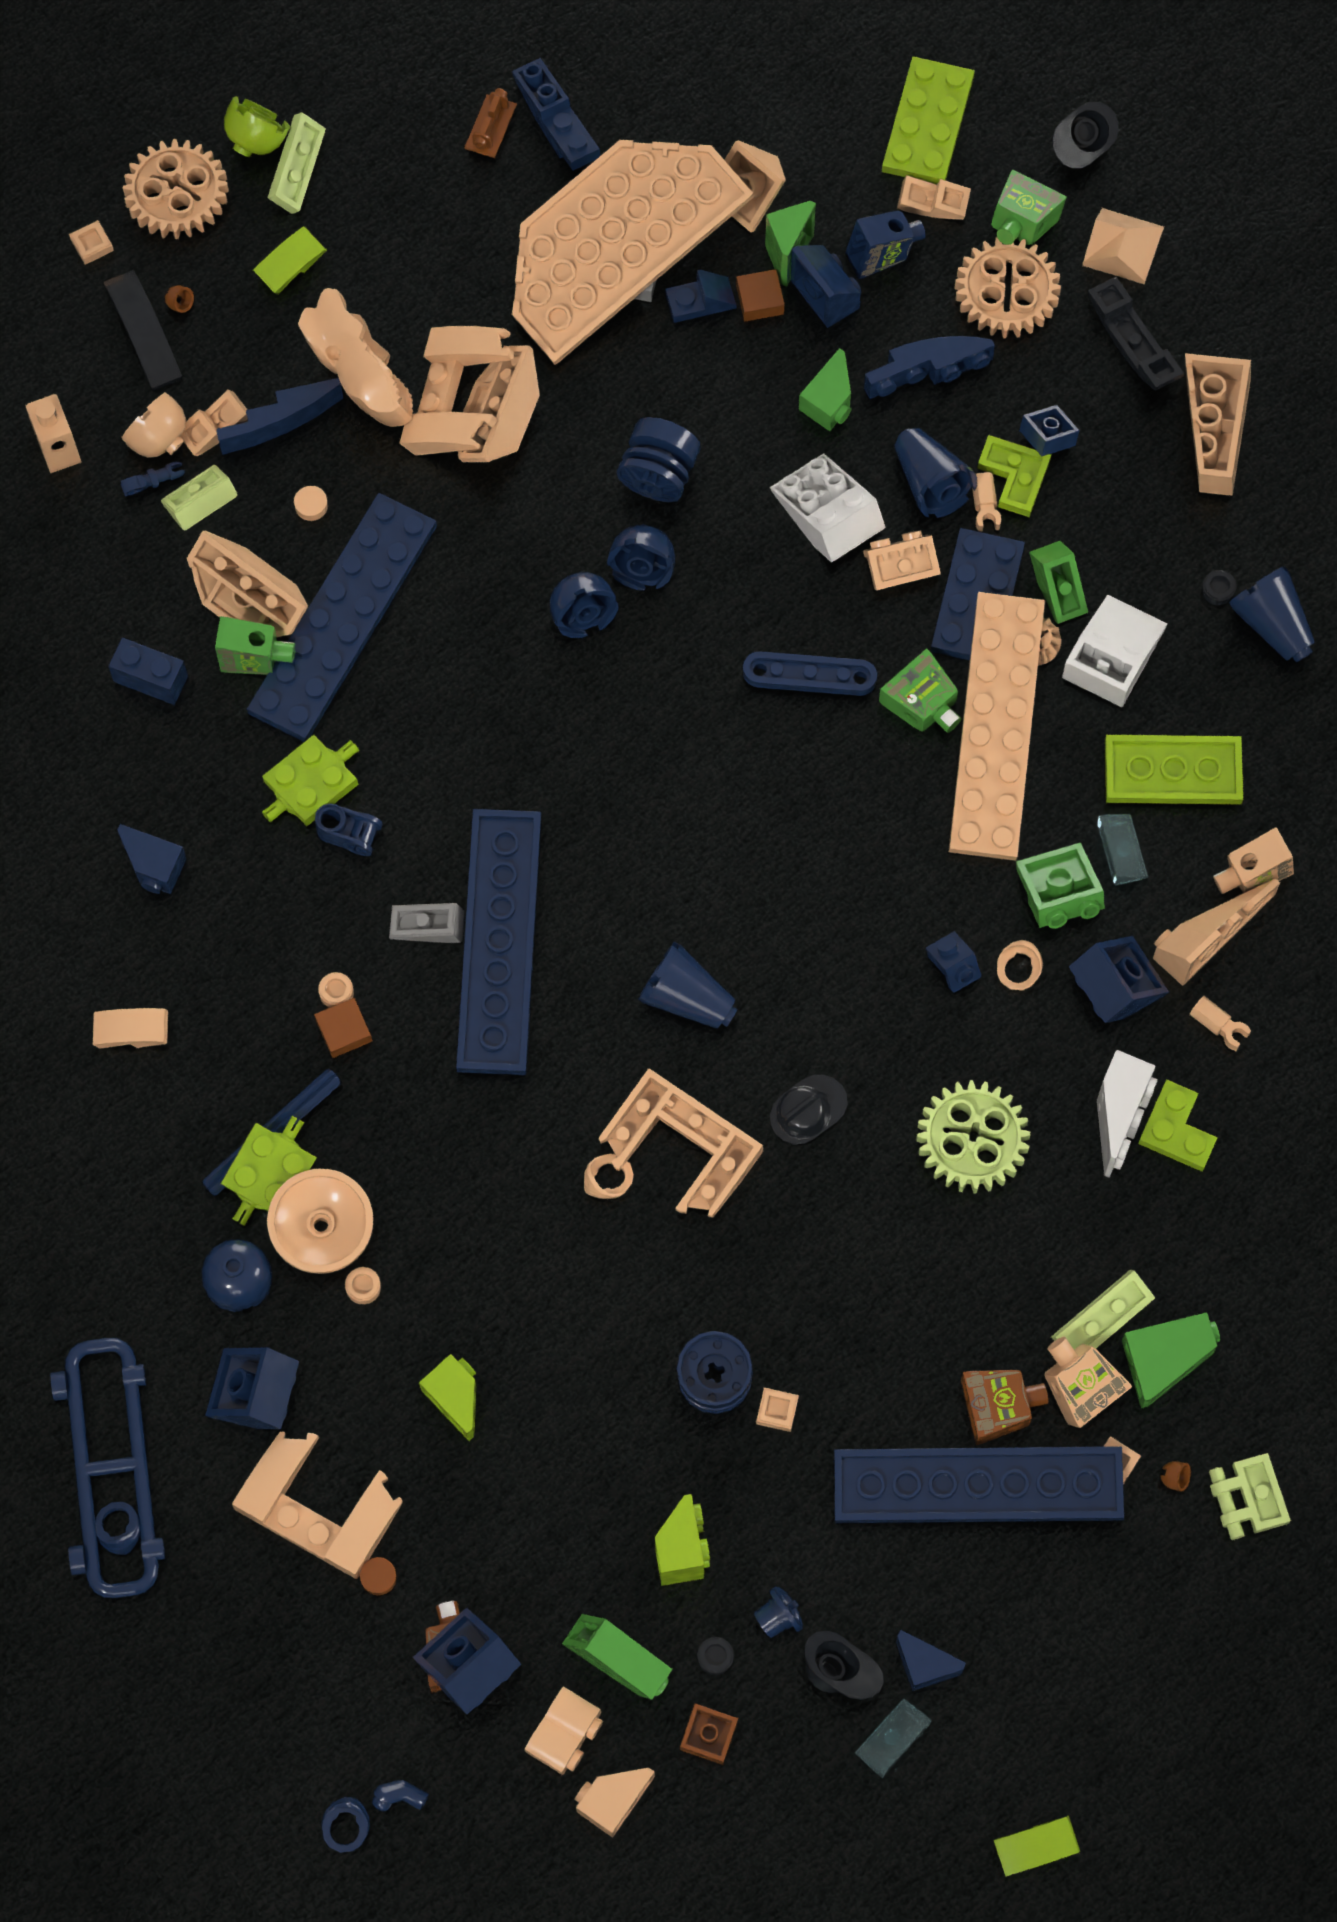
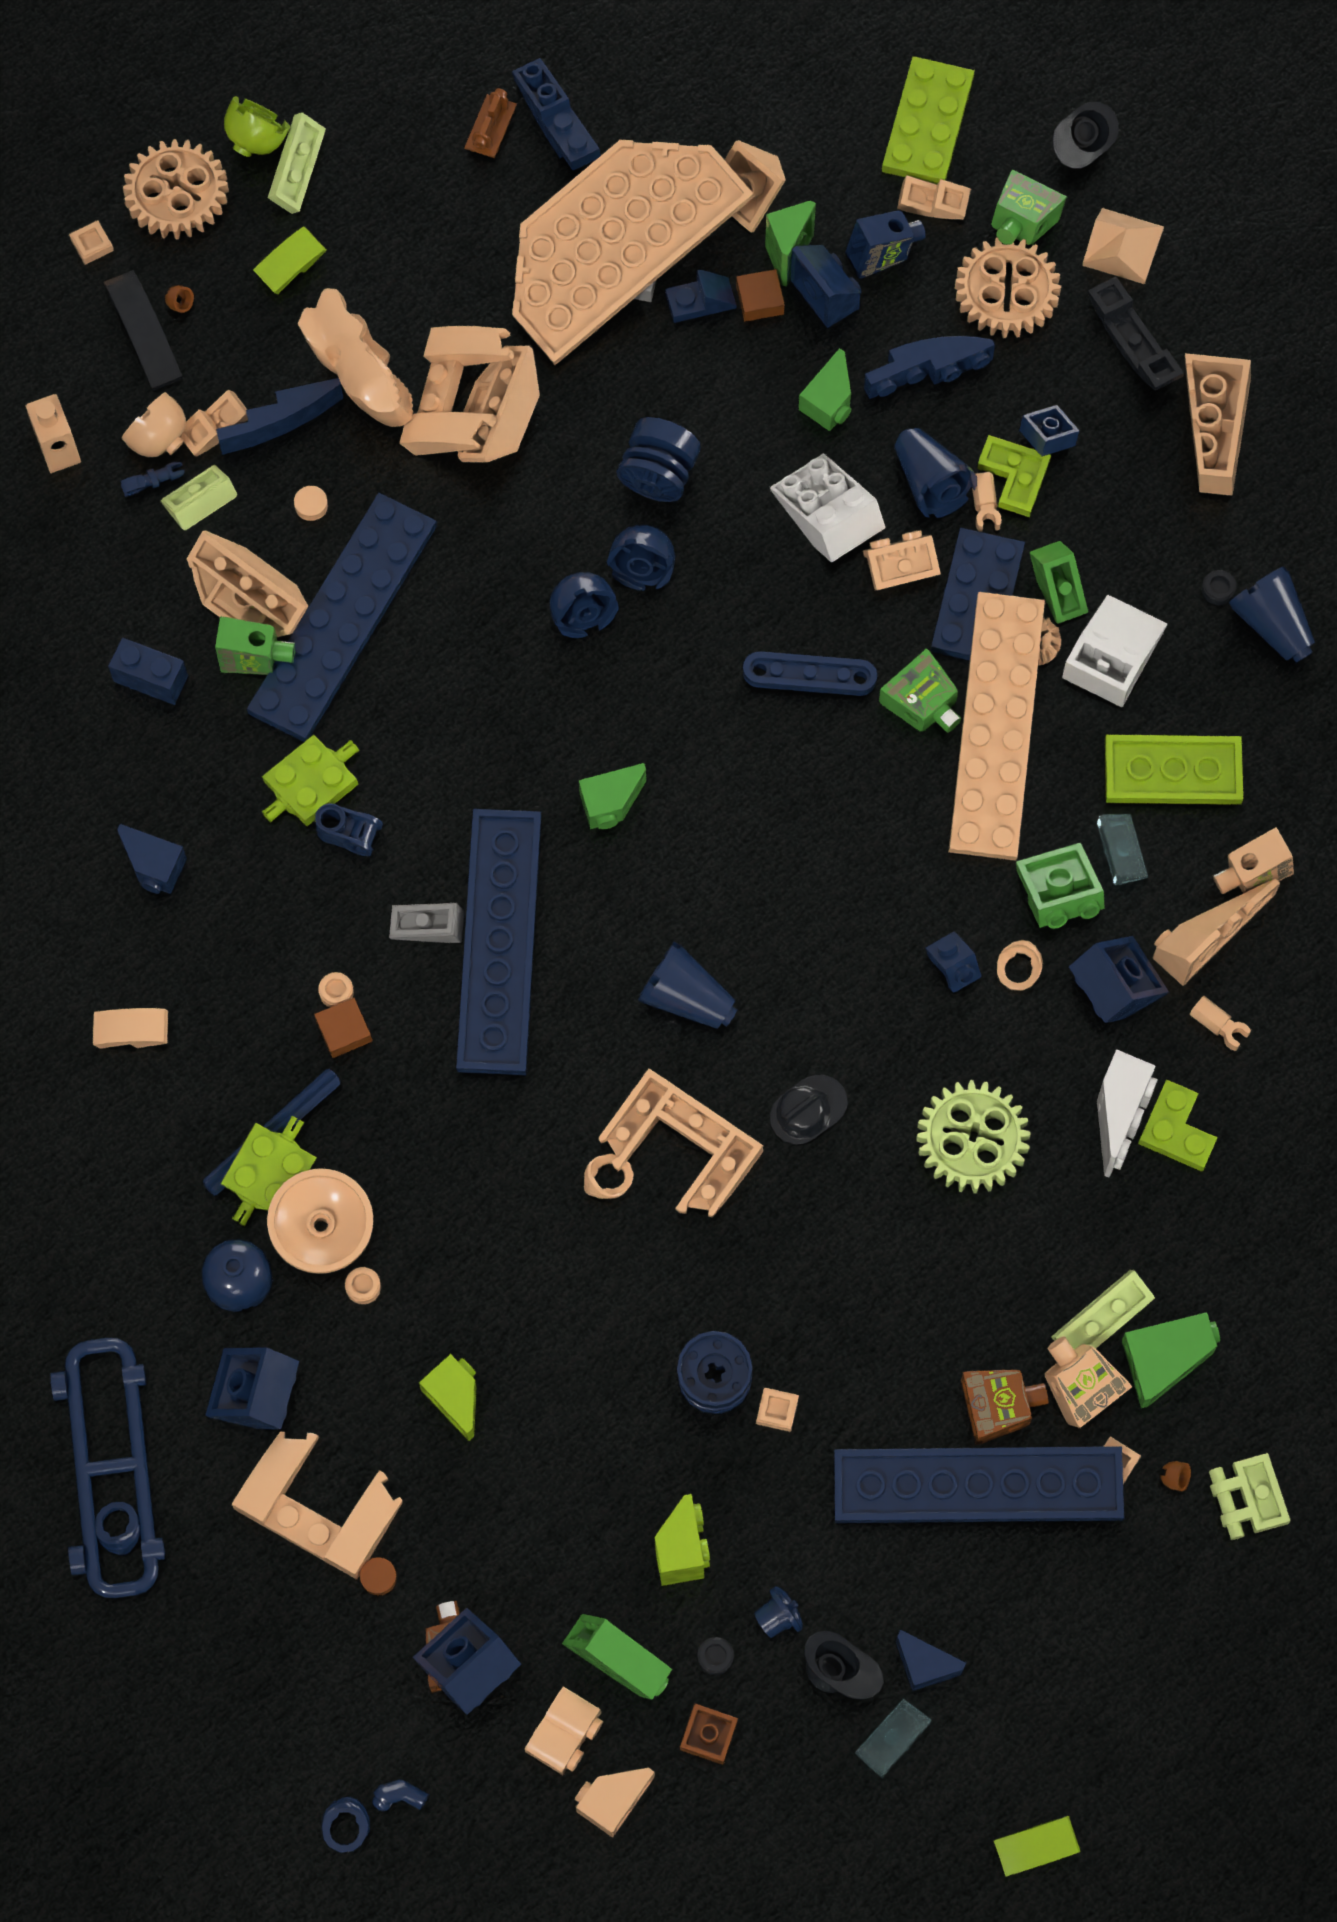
none -> bright green slope [579,763,646,829]

